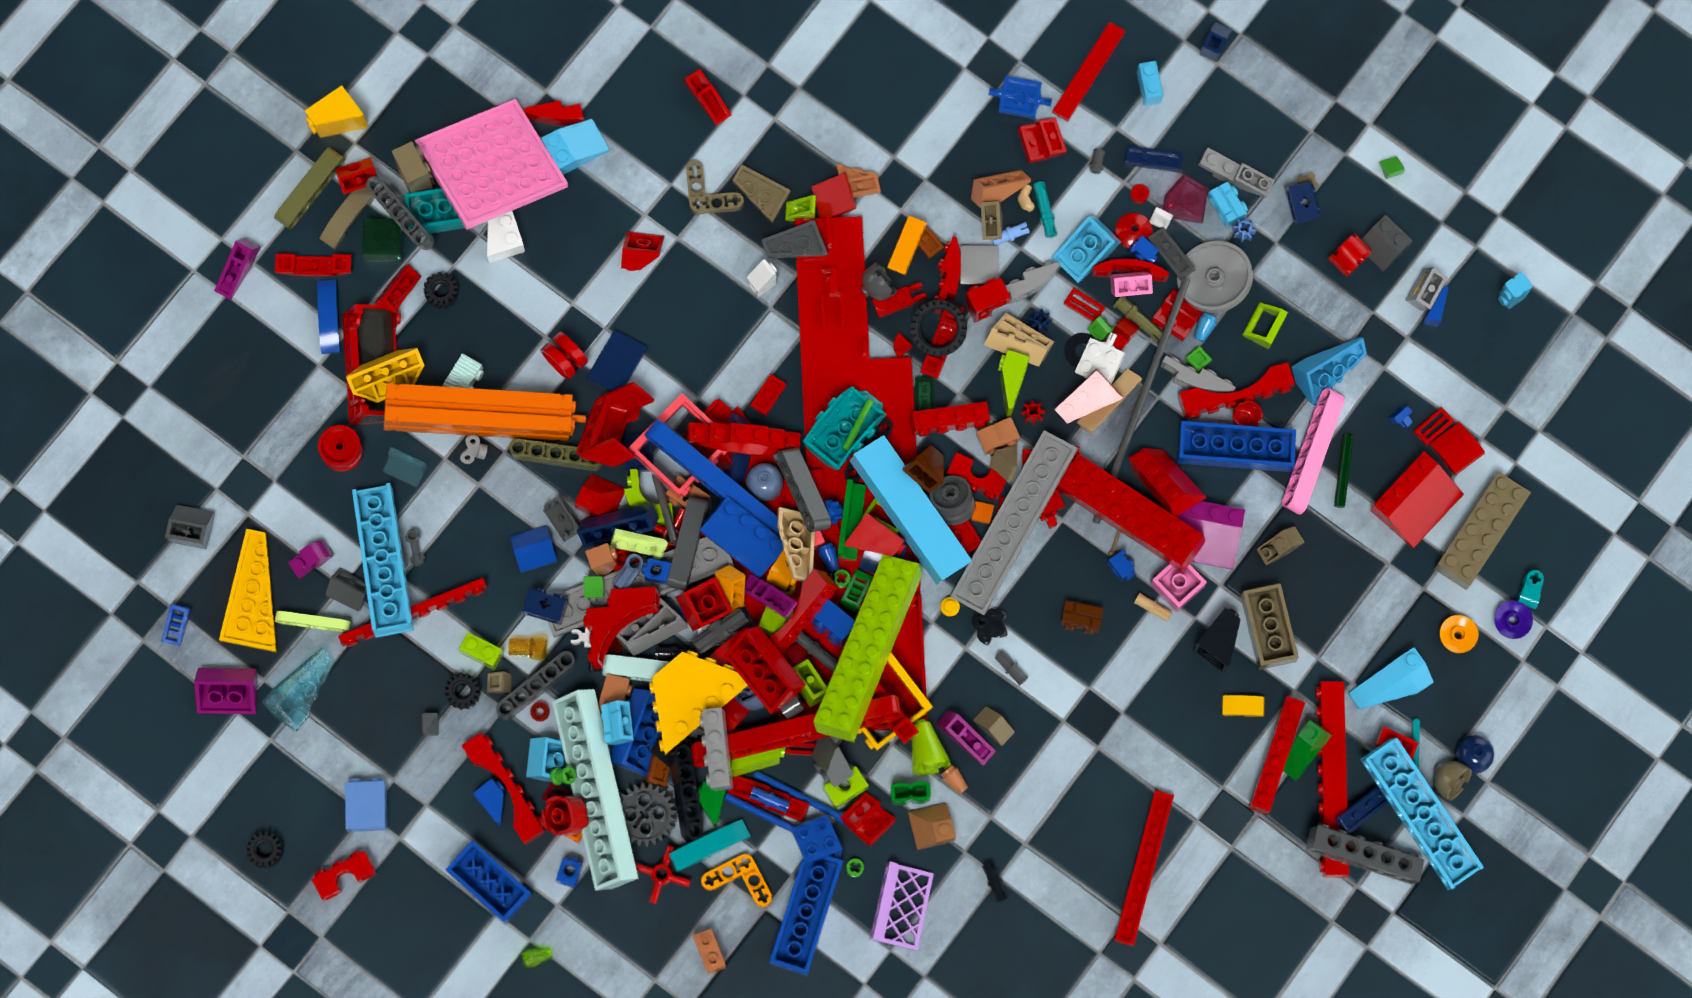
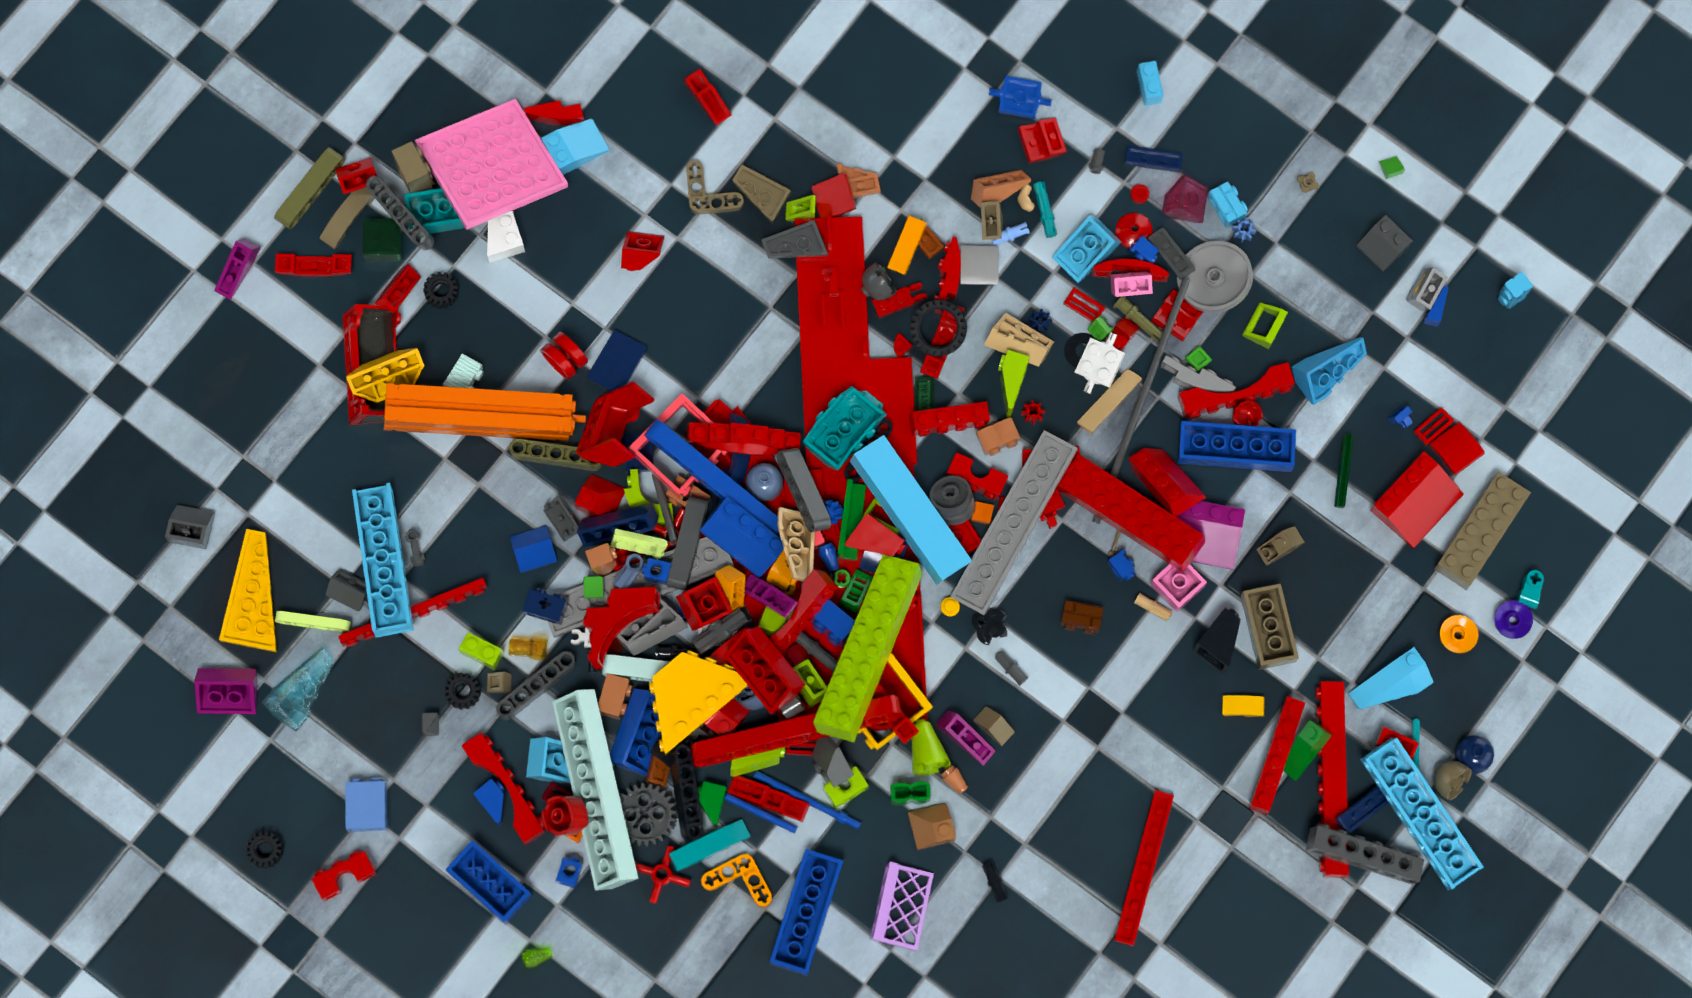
blue slope [161,604,192,646] -> none
magenta brick [288,541,333,578] -> none
yellow slope [305,85,368,138] -> none
blue slope [317,279,341,354] -> none
red wheel [318,425,363,472] -> none
clear light blue panel [383,447,427,487] -> none
light grey piece [460,434,487,464] -> none
clear red plate [530,702,550,722] -> none
bright green bush [550,766,576,785] -> none
medium azure brick [601,700,634,745] -> none
nougat brick [693,929,726,975] -> none
light grey brick [700,708,733,791] -> none
white slope [747,259,777,297] -> none
red plate [750,374,787,416] -> none
blue pin [750,786,791,813] -> none
blue bracket [791,815,843,864] -> none
red slope [840,792,895,846] -> none
bright green bar [842,399,874,452] -> none
bright green bush [846,859,864,877] -> none
reddish brown slope [903,445,944,493] -> none
red brick [965,278,1011,323] -> none
dark tan slope [989,446,1017,482] -> none
light grey slope [1005,261,1060,304] -> none
red tile [1052,22,1125,122] -> none
wedge [1054,369,1123,423] -> none
white tile [1149,207,1173,230] -> none
dark azure cone [1194,313,1217,342] -> none
light grey slope [1198,147,1275,197] -> none
dark blue slope [1200,22,1232,62] -> none
bright pink beam [1282,387,1345,515] -> none
dark blue brick [1284,181,1320,224] -> none
red brick [1328,233,1372,277] -> none

